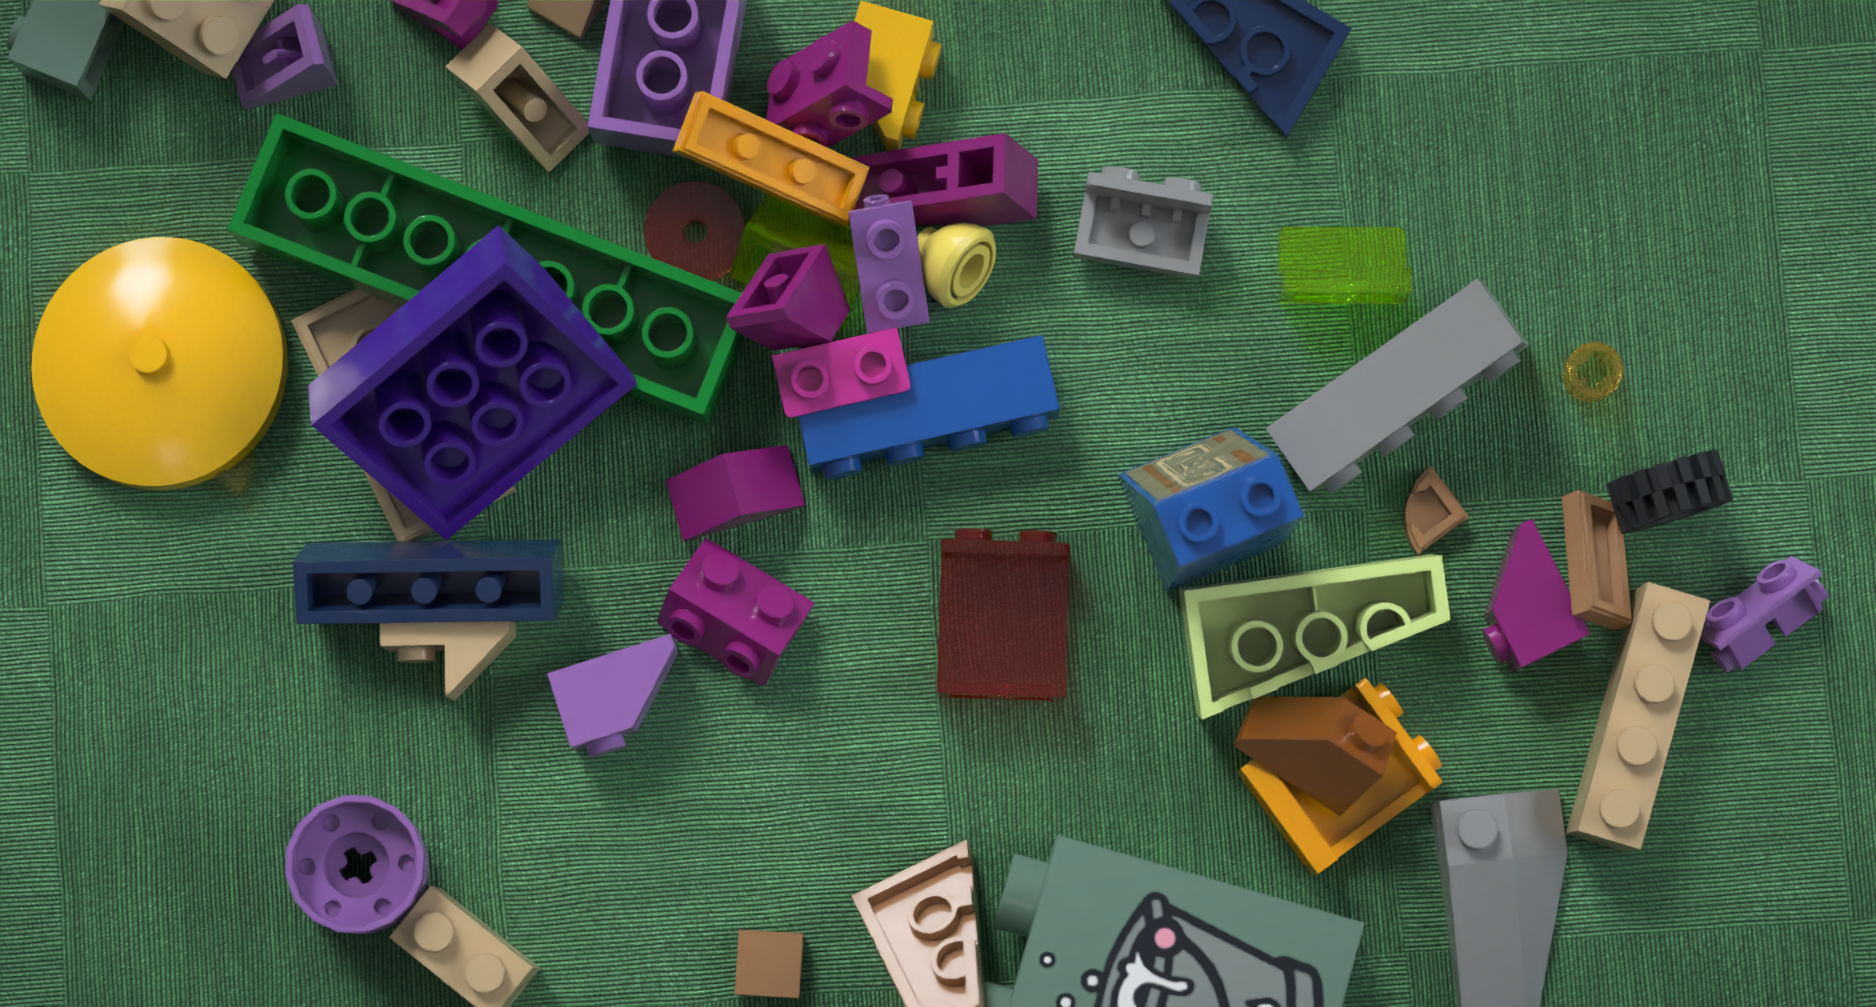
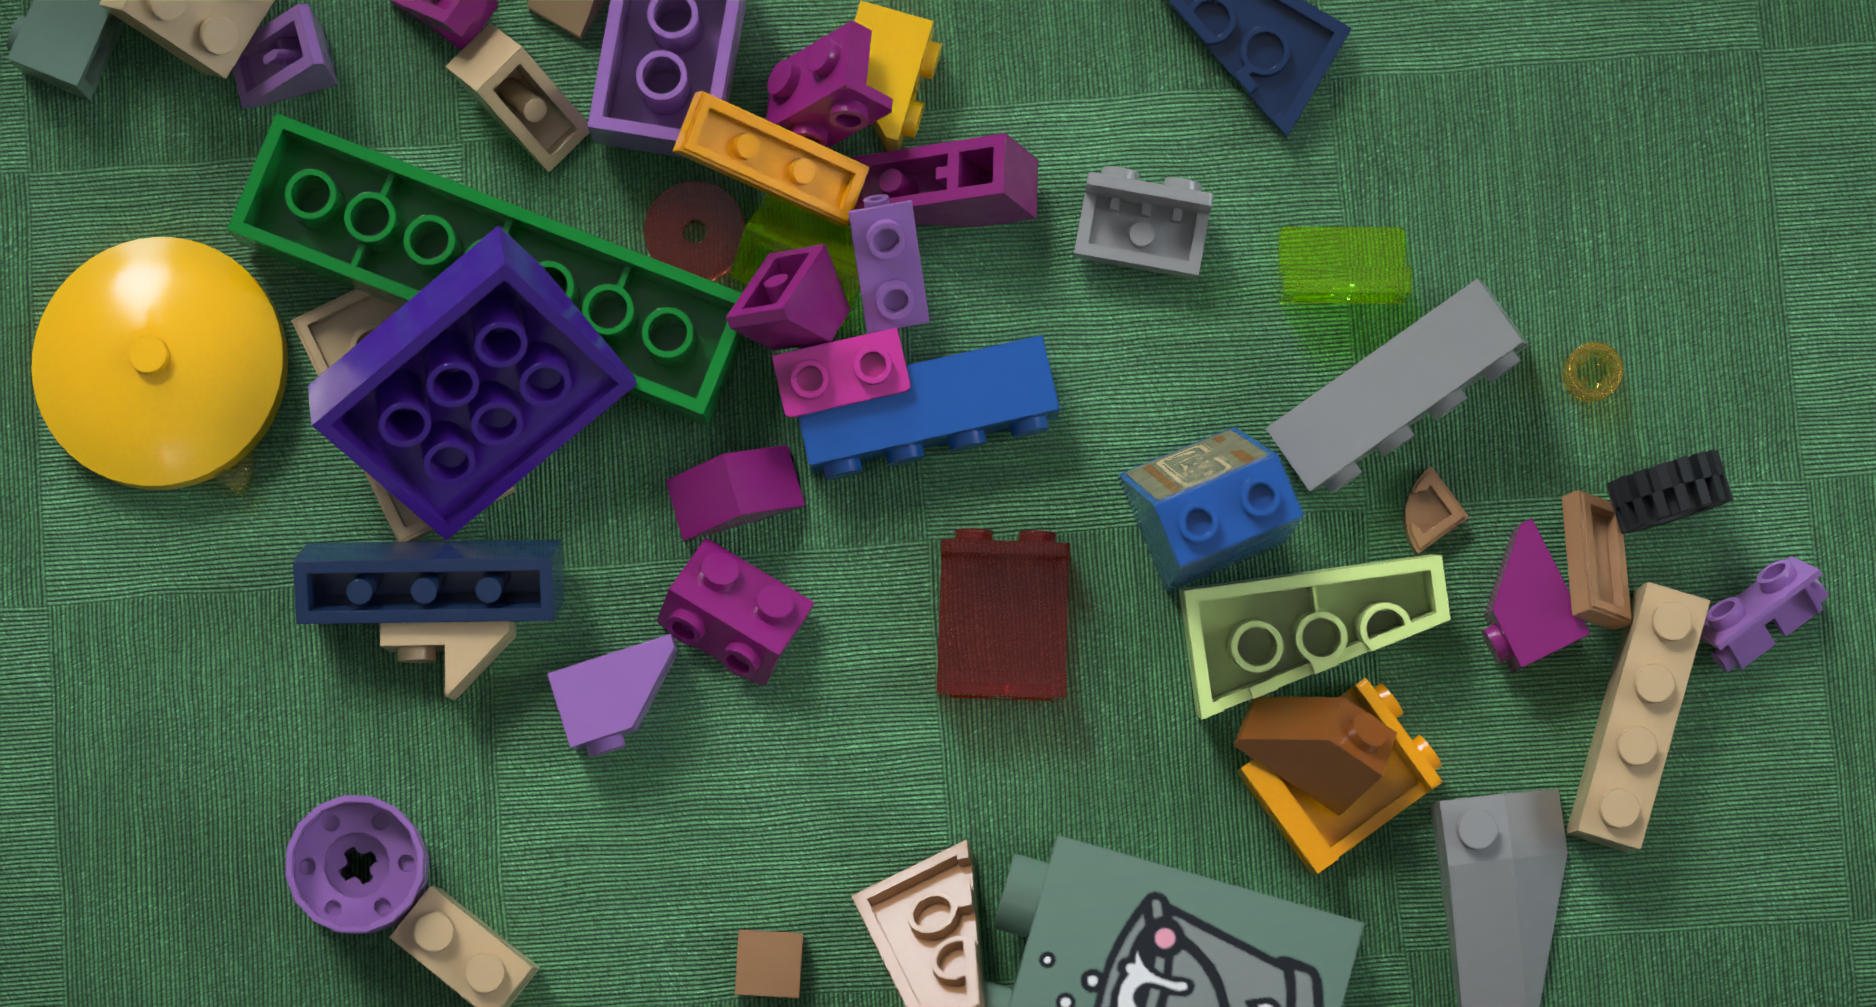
light yellow brick [917,223,996,308] -> none

